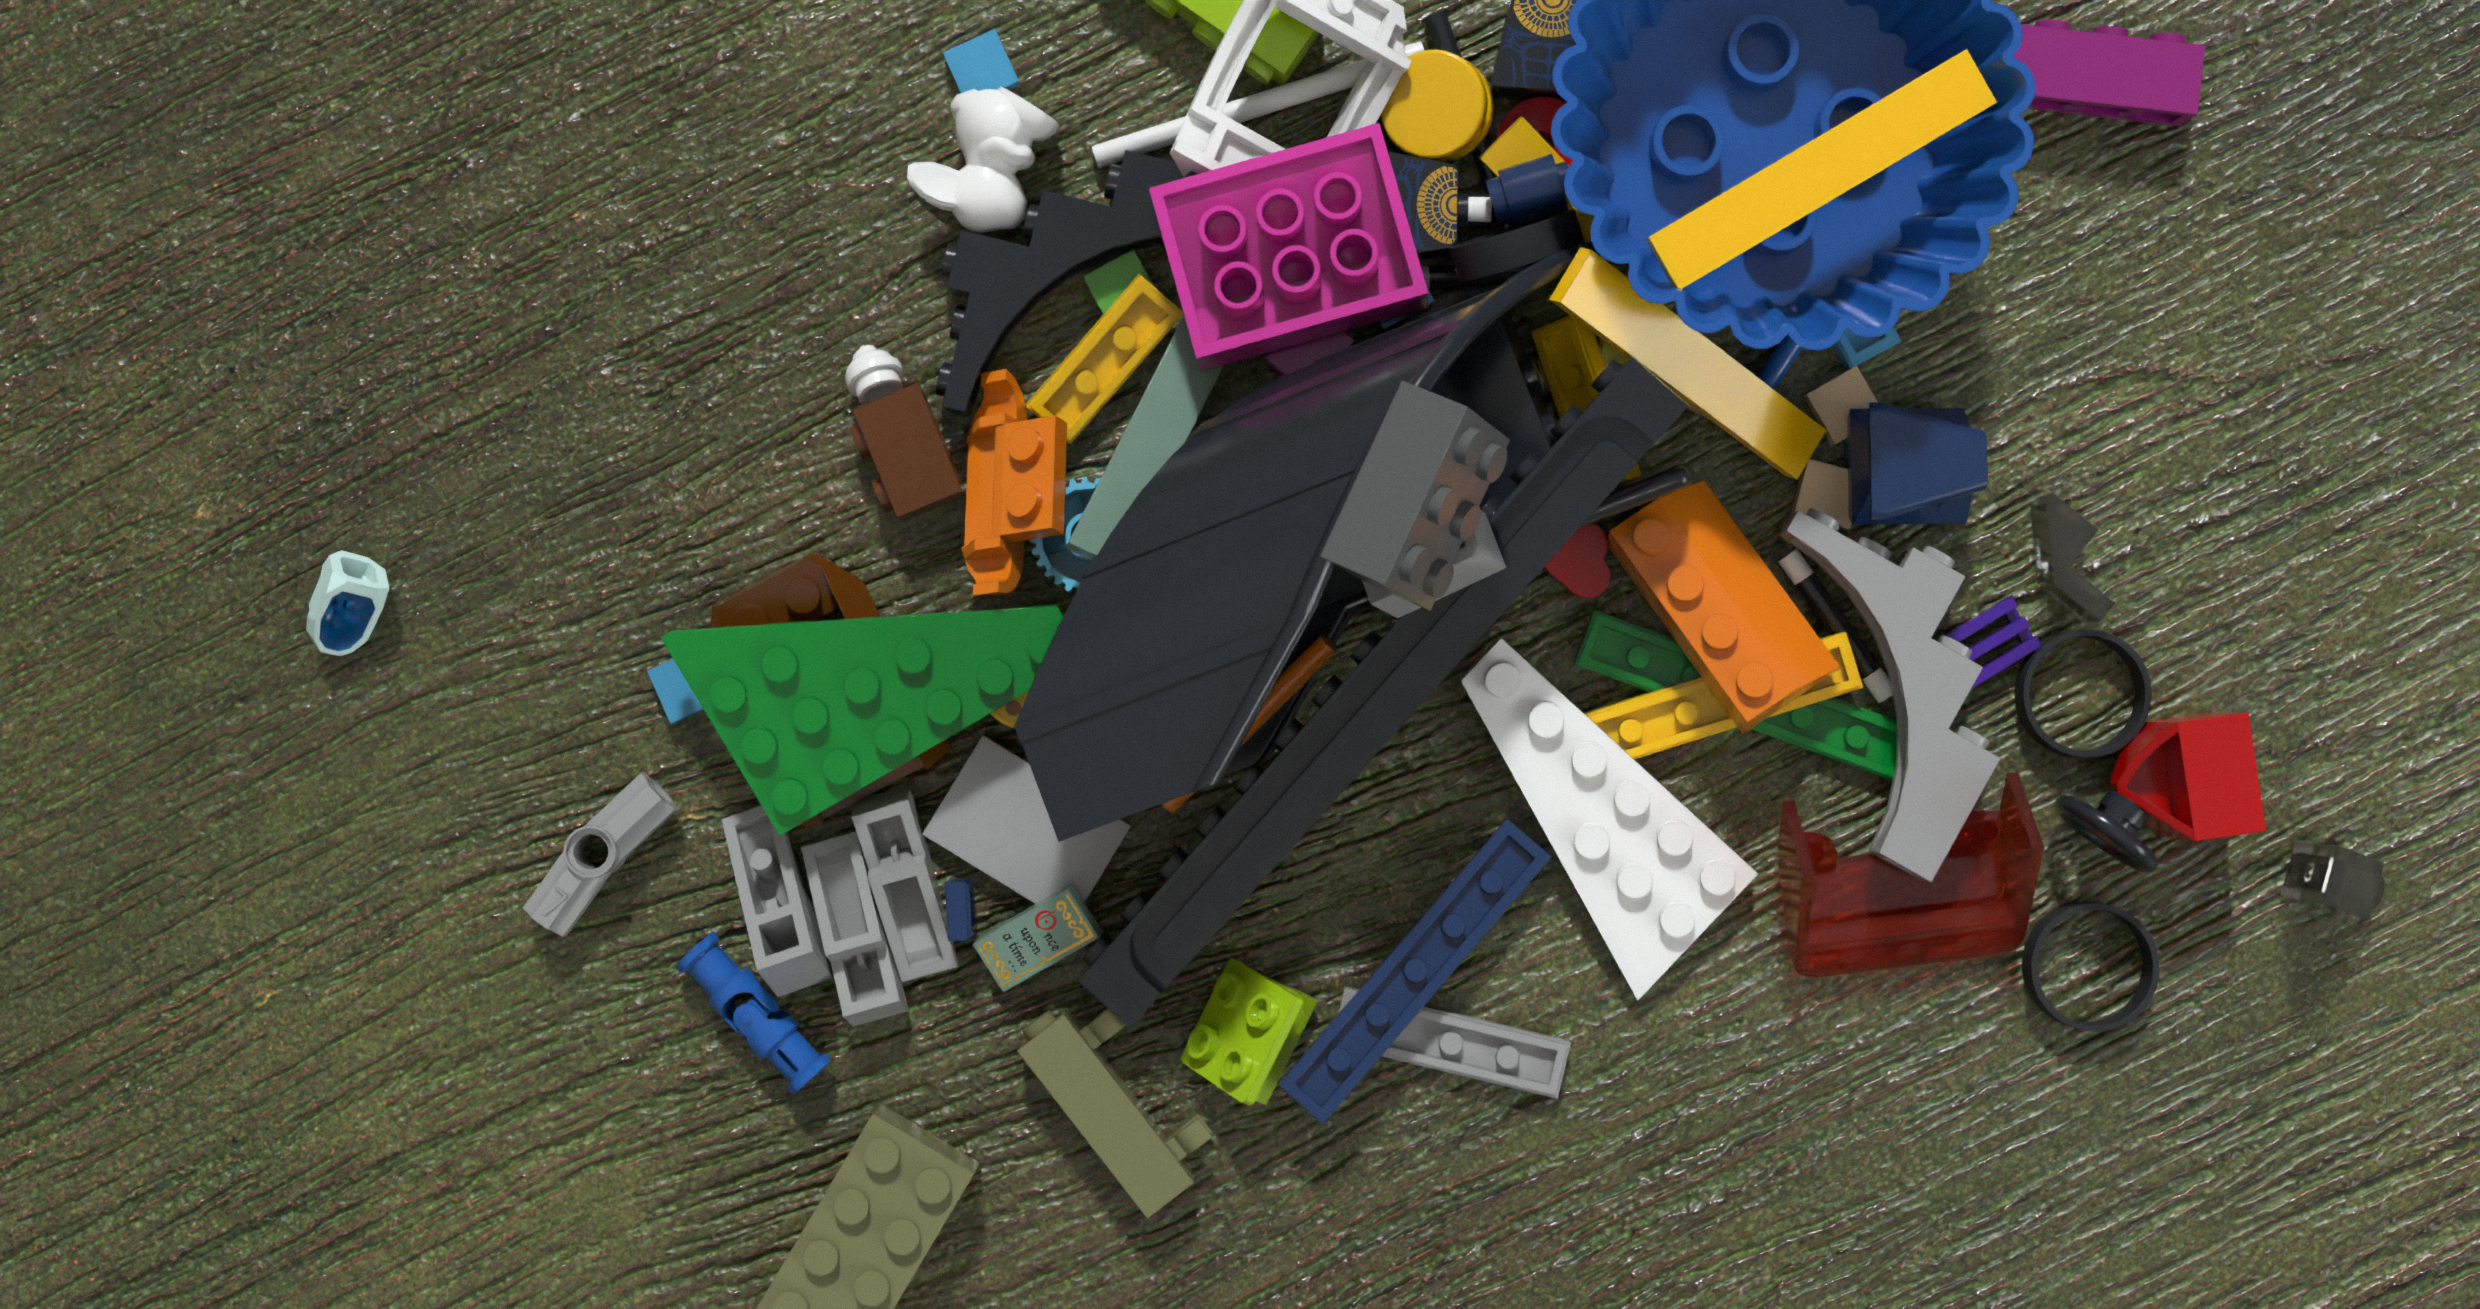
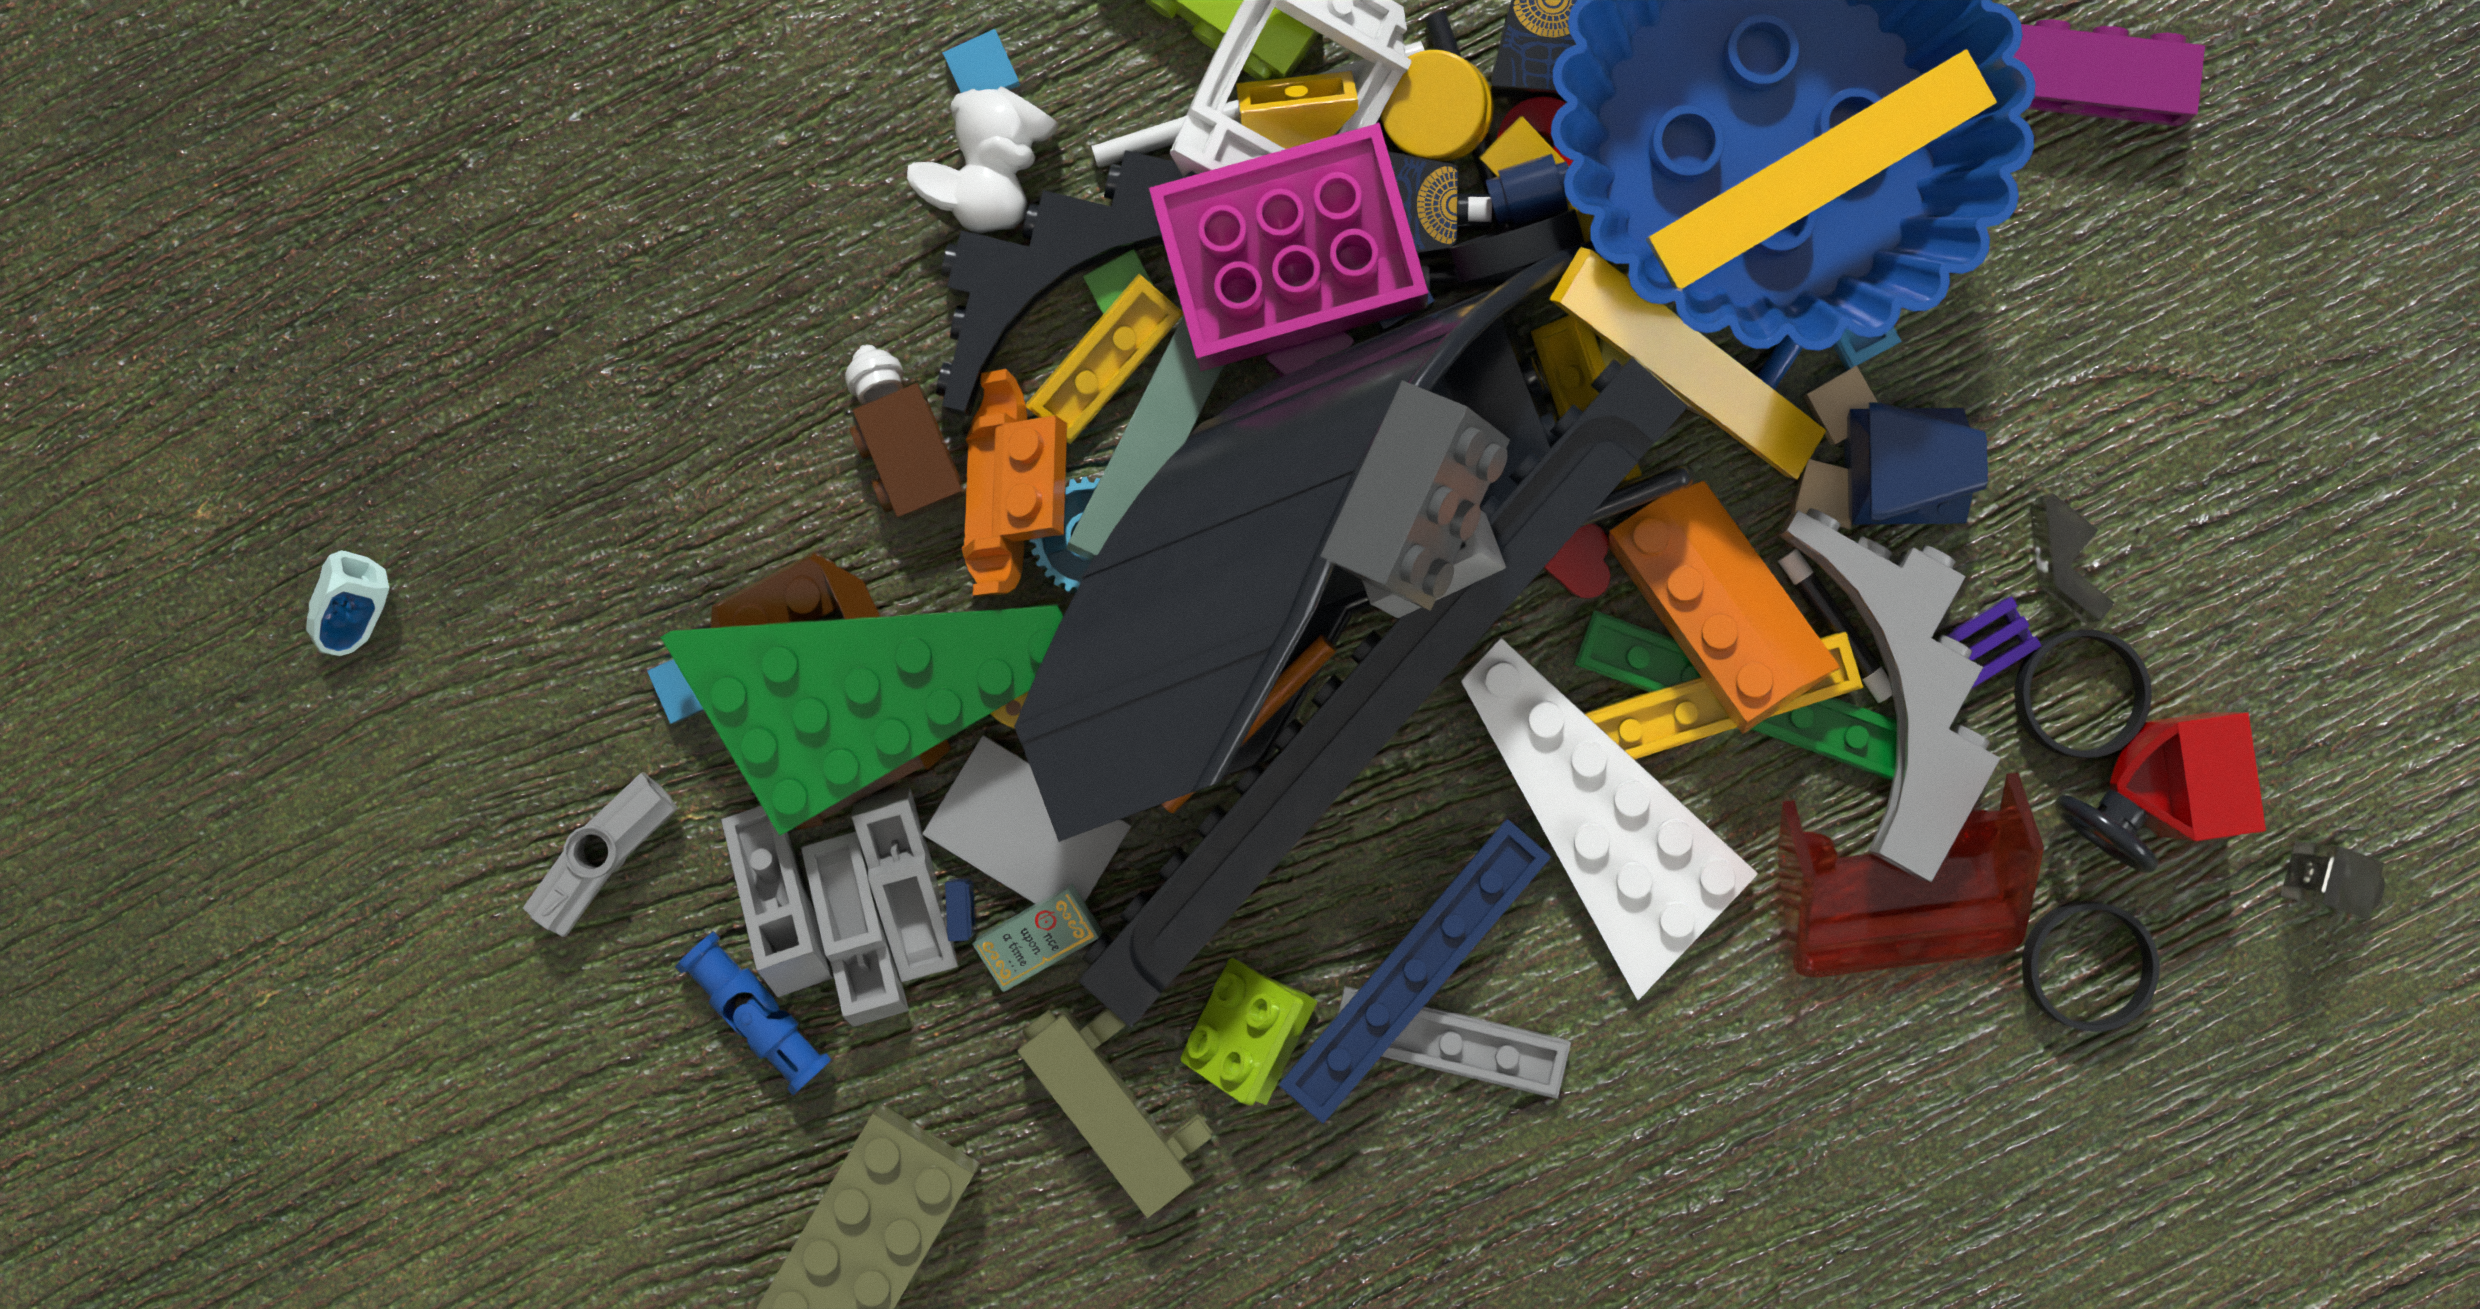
none -> yellow slope [1236,71,1358,149]

